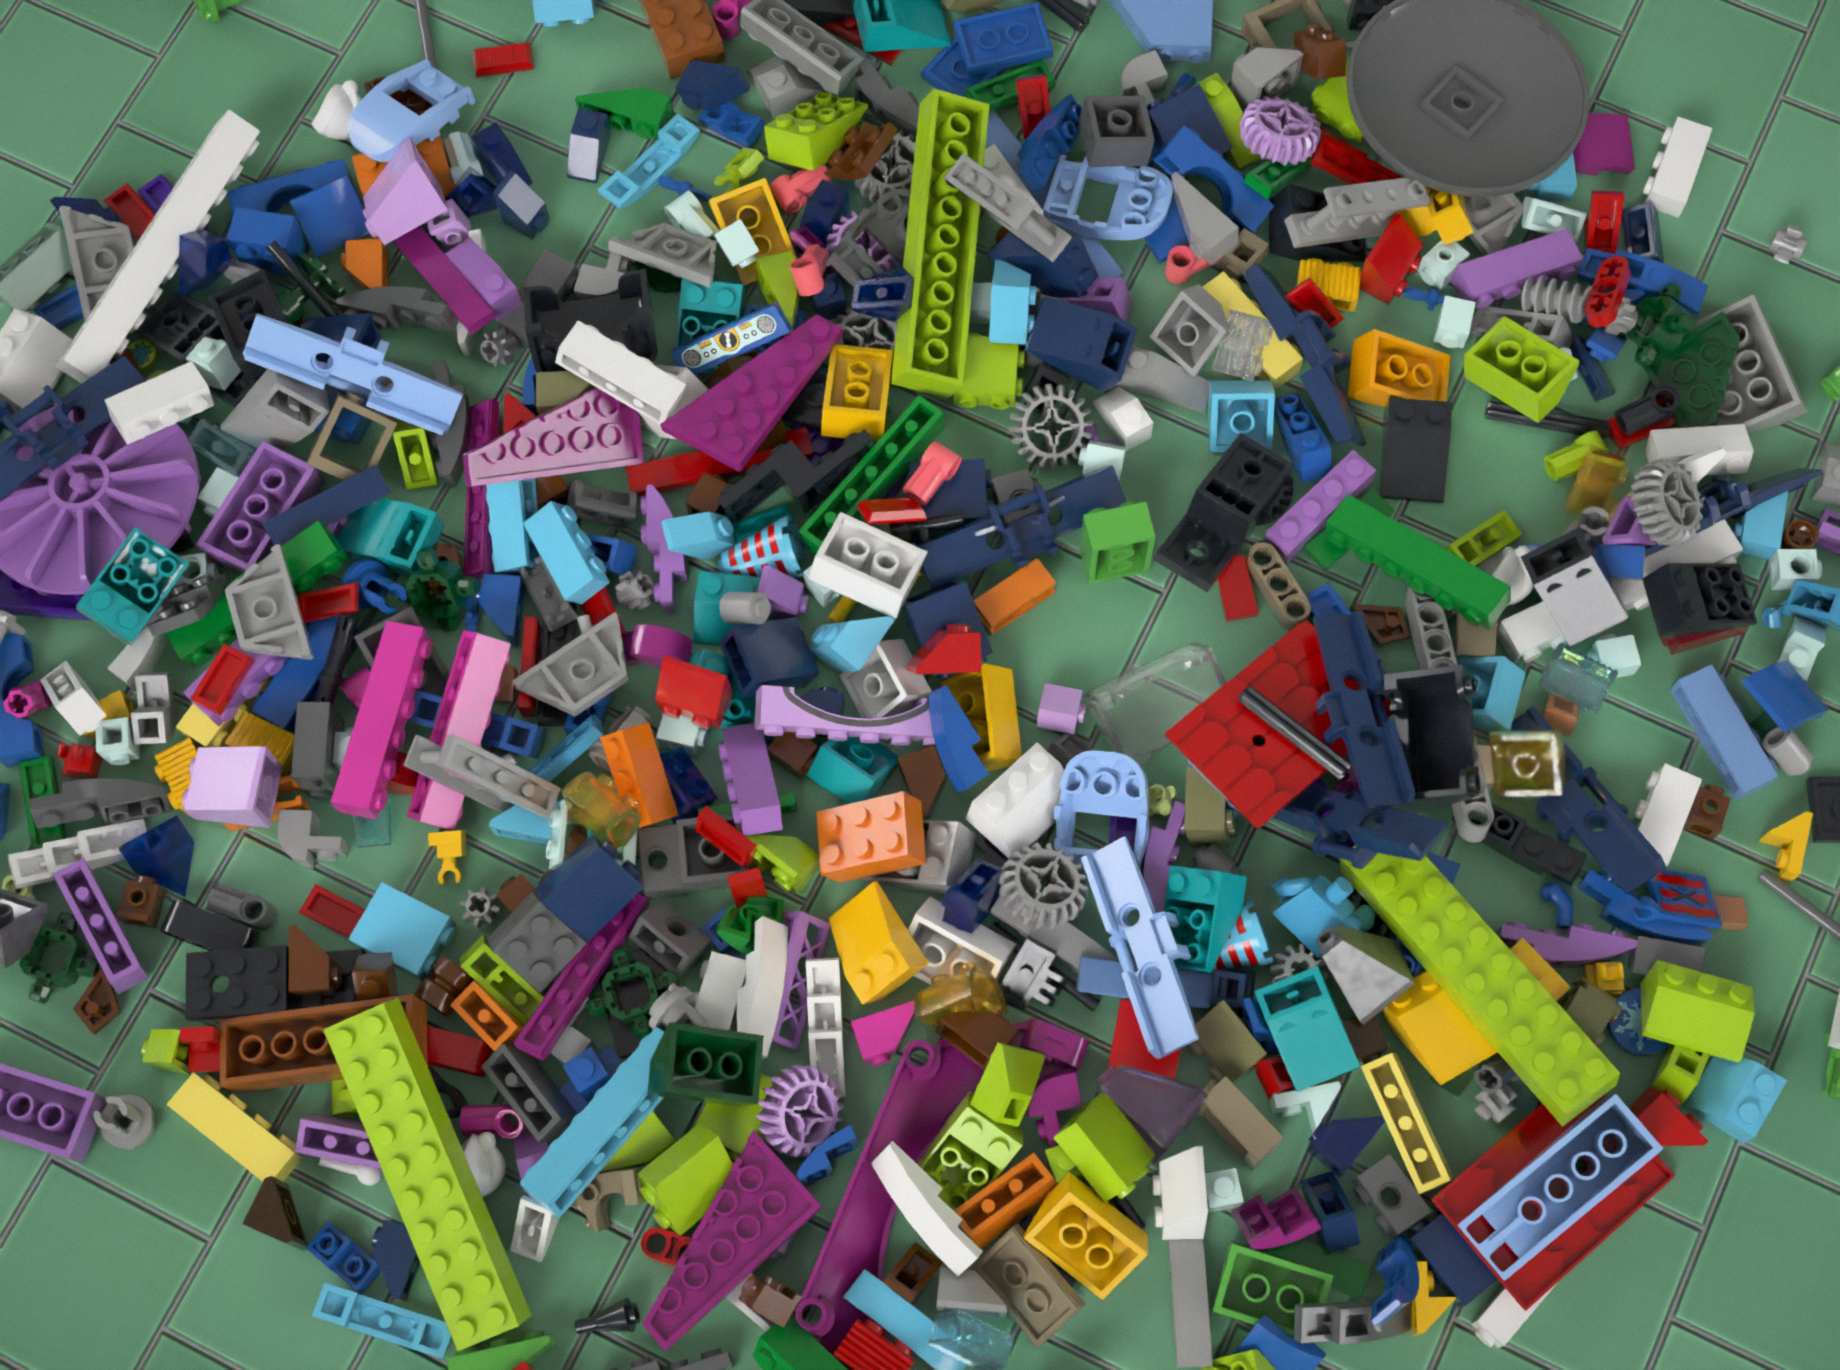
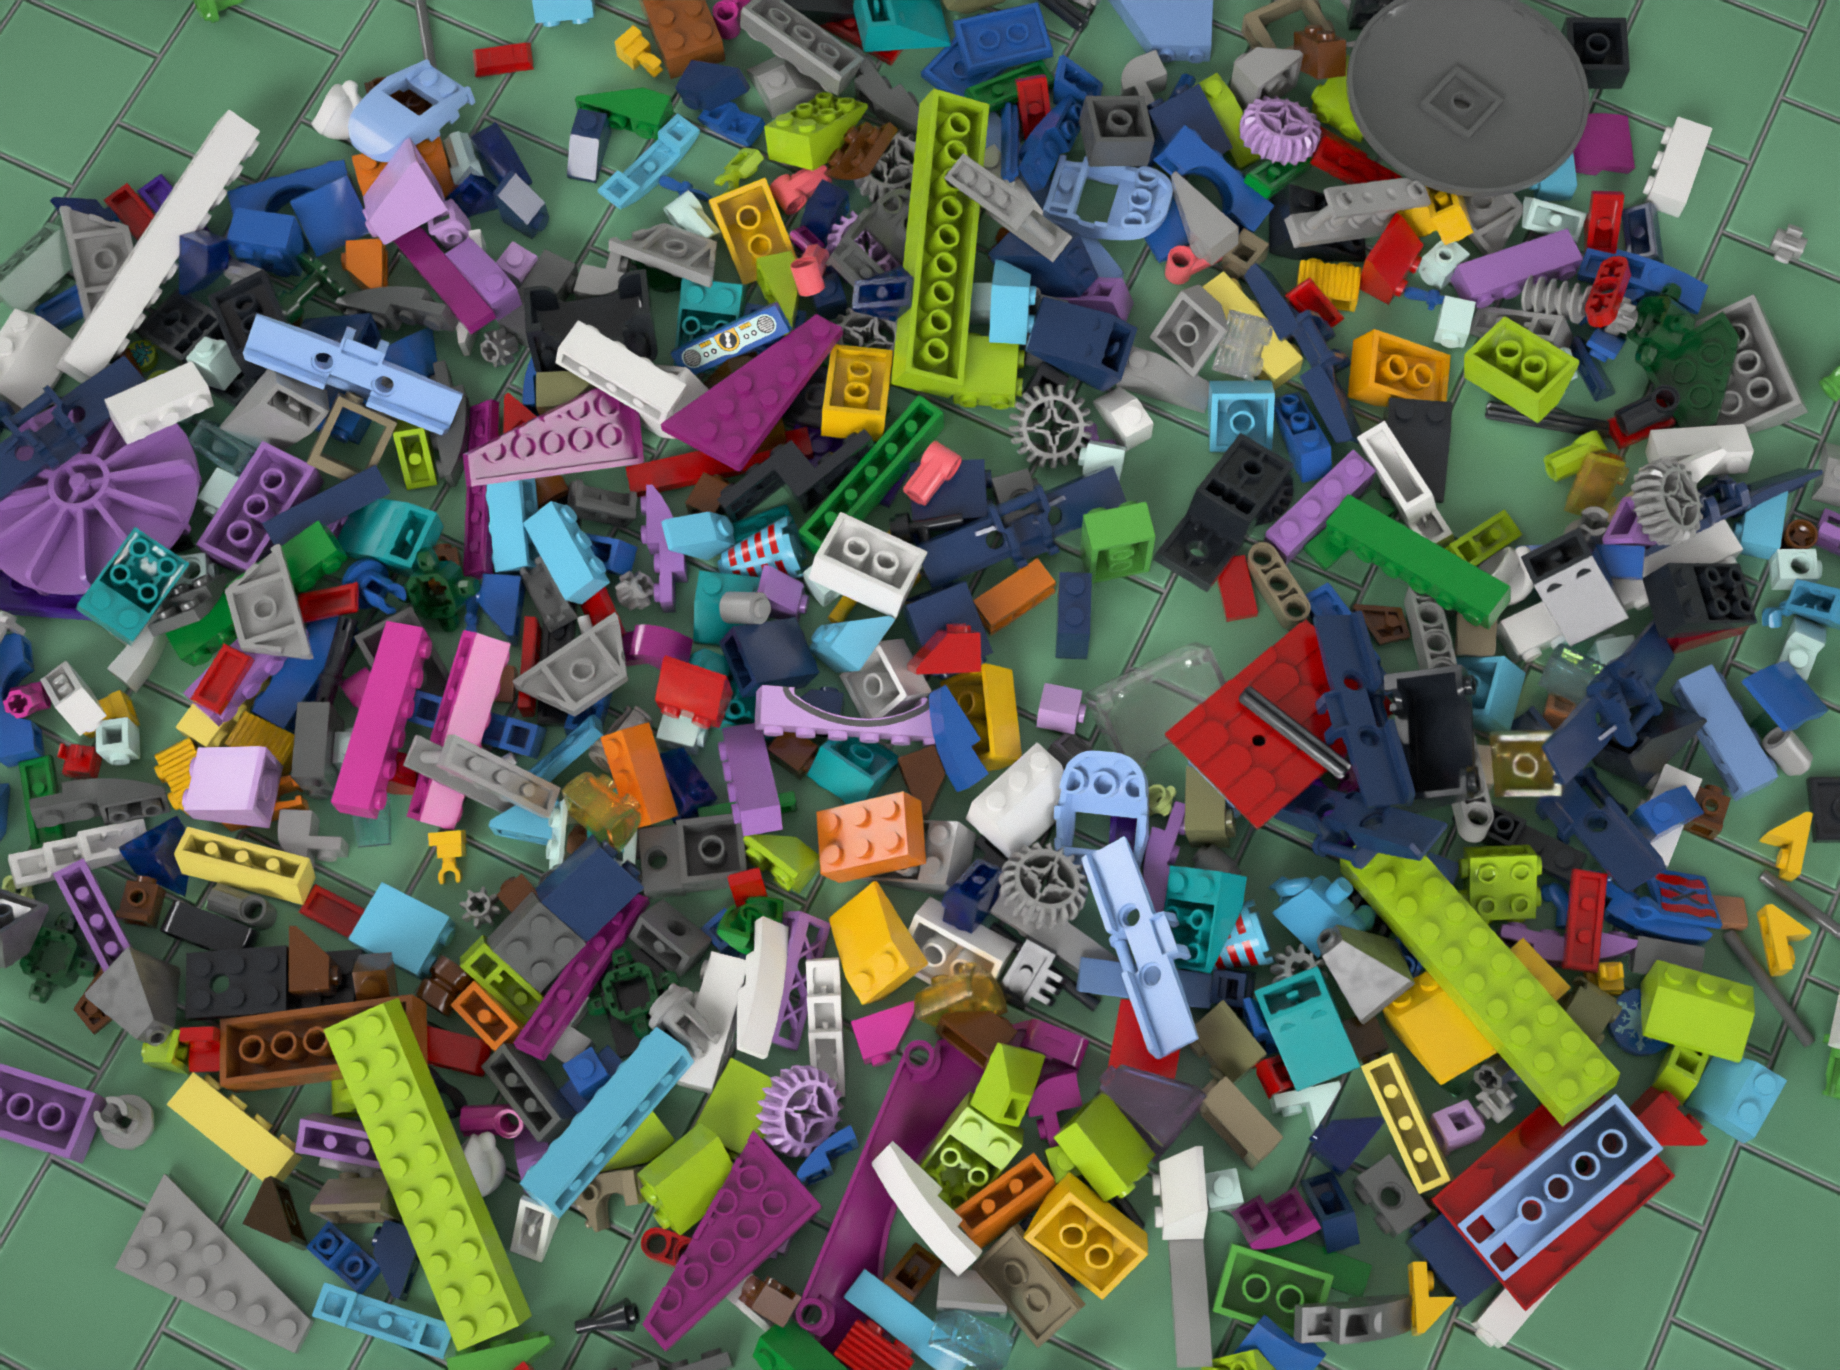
light grey brick [131,672,177,744] -> none
black bar [266,240,341,317] -> none
dark green slope [647,1022,764,1107] -> none
red tile [695,806,757,869] -> none
light aqua brick [713,219,759,269] -> none
red tile [856,497,927,525] -> none
blue slope [1371,1233,1419,1325] -> none
none -> flat silver slope [85,947,181,1047]
none -> light grey wing [115,1174,314,1354]
none -> light yellow brick [174,827,316,905]
none -> dark tan slope [310,1171,402,1224]
none -> blue slope [383,327,437,379]
none -> lavender brick [496,241,538,291]
none -> yellow piece [615,25,663,78]
none -> blue axle [1001,102,1019,183]
none -> blue slope [1053,55,1103,107]
none -> dark blue brick [1055,572,1092,660]
none -> white slope [1357,421,1455,548]
none -> lavender brick [1429,1099,1485,1157]
none -> lime brick [1458,845,1542,924]
none -> dark blue piece [1542,620,1675,785]
none -> black brick [1561,17,1630,89]
none -> red tile [1562,869,1608,974]
none -> black slope [1592,699,1707,787]
none -> blue slope [1629,785,1704,843]
none -> dark grey bar [1722,929,1816,1047]
none -> yellow slope [1756,904,1812,977]

